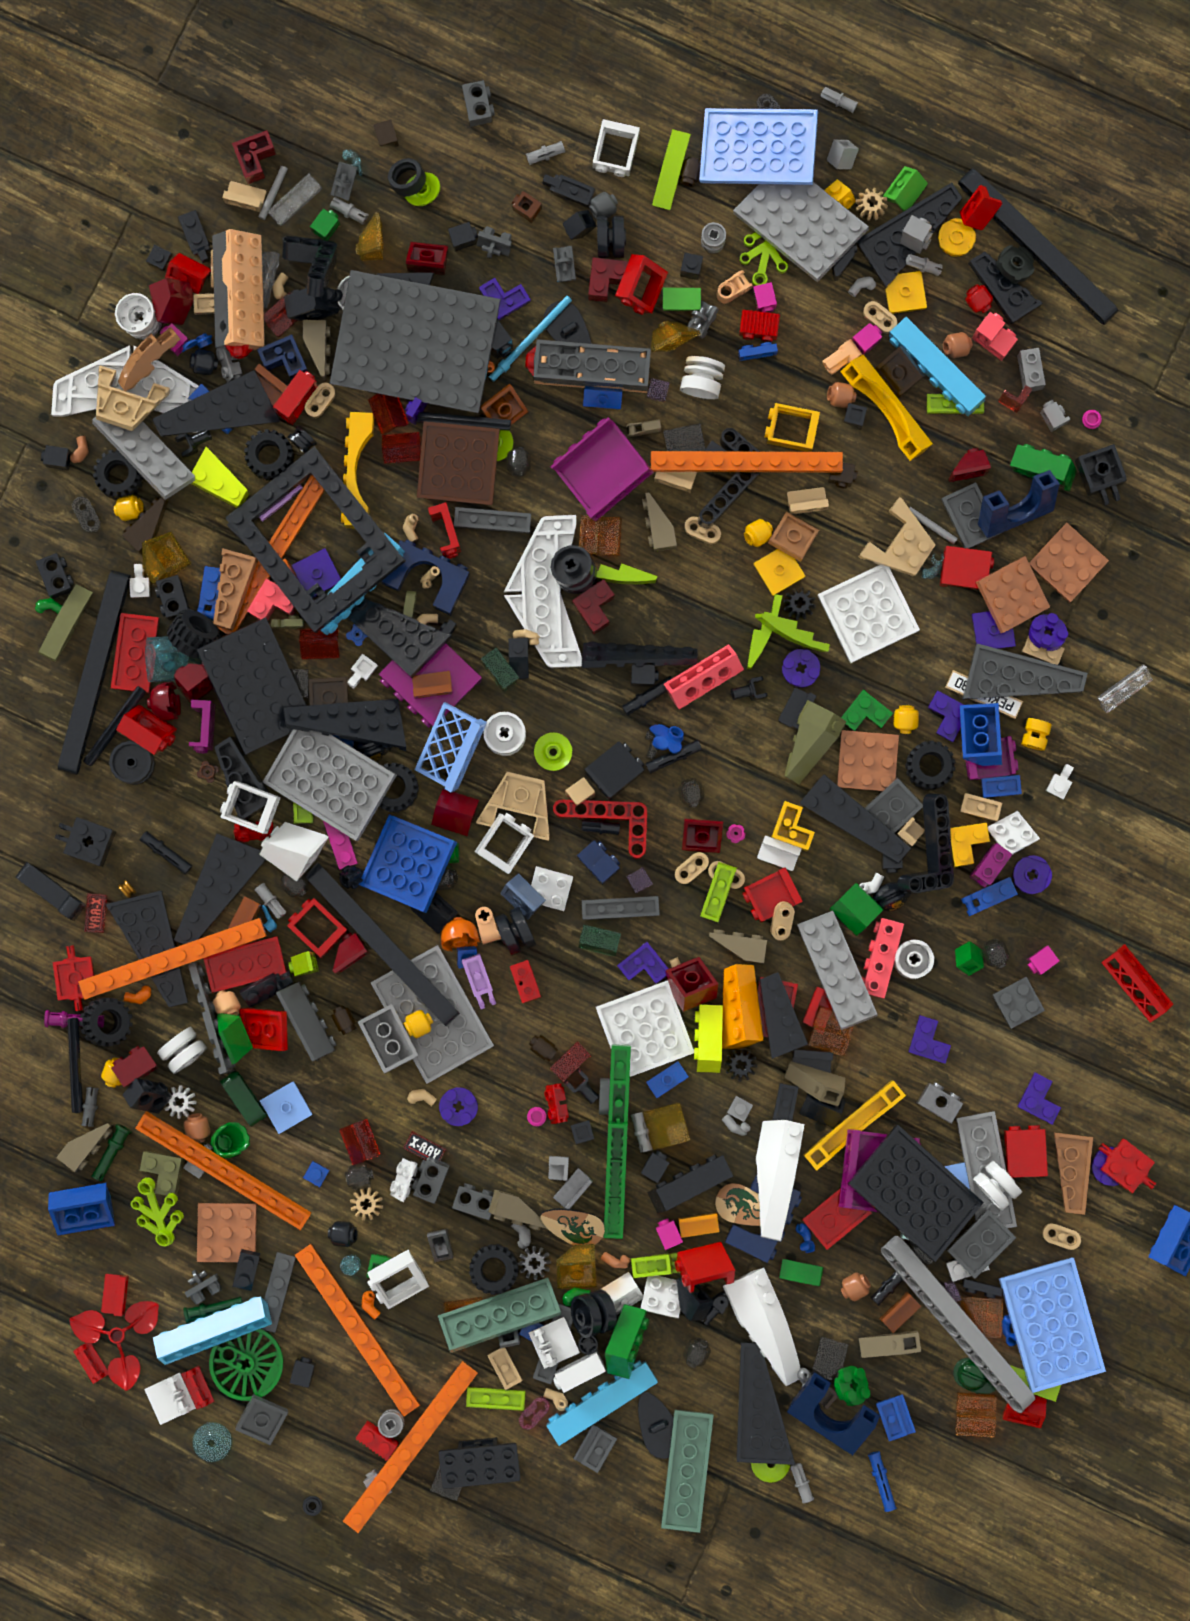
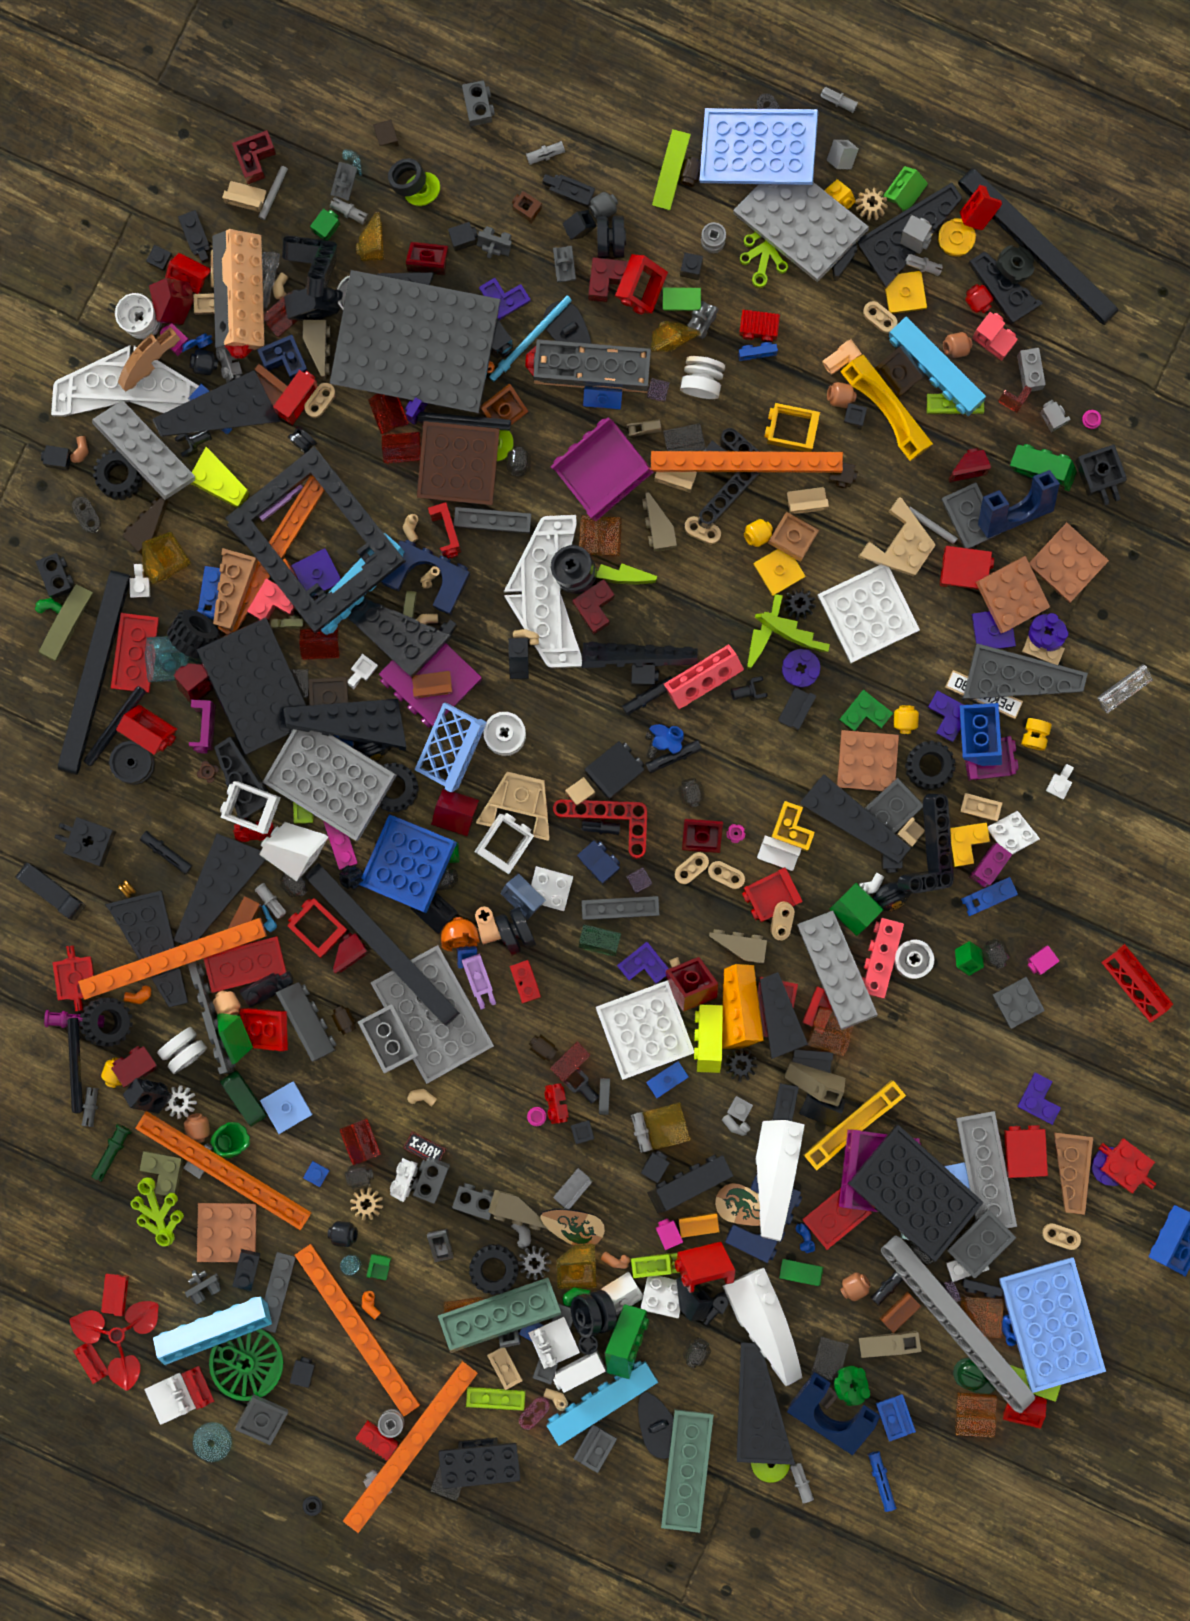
blue slope [48,1183,115,1235] -> none
dark tan slope [56,1123,113,1172] -> none
clear red tile [84,893,108,933] -> none
tan wing [96,365,170,431] -> none
yellow head [114,495,144,521] -> none
dark red cylinder [147,681,181,720] -> none
black brick [154,575,190,620] -> none
dark green pin [183,1296,243,1324] -> none
black tyre [244,429,294,481] -> none
clear plate [267,174,322,227] -> none
lime slope [288,951,319,977] -> none
yellow arch [341,412,374,529] -> none
blue plate [346,624,368,646] -> none
white window [367,1250,429,1309] -> none
yellow head [403,1010,433,1039] -> none
dark purple plate [439,1087,478,1126] -> none
clear green hinge [481,648,519,692] -> none
lime dish [534,733,572,771] -> none
light grey panel [548,1156,569,1181] -> none
white window [593,119,640,177] -> none
green slope [604,1044,631,1239] -> none
lime tile [700,862,737,922] -> none
light nougat piece [717,270,753,304] -> none
dark pink brick [752,282,777,313] -> none
olive wedge [784,700,846,785] -> none
light grey arm [797,1368,812,1387] -> none
light grey arm [848,276,876,297] -> none
dark pink brick [852,323,882,355] -> none
dark purple plate [908,1015,951,1064] -> none
flat silver brick [916,1082,963,1124] -> none
clear light blue arm [922,553,944,579] -> none
white wheel [973,1161,1022,1211] -> none
blue plate [981,775,1022,798] -> none
dark purple plate [1013,855,1052,894] -> none

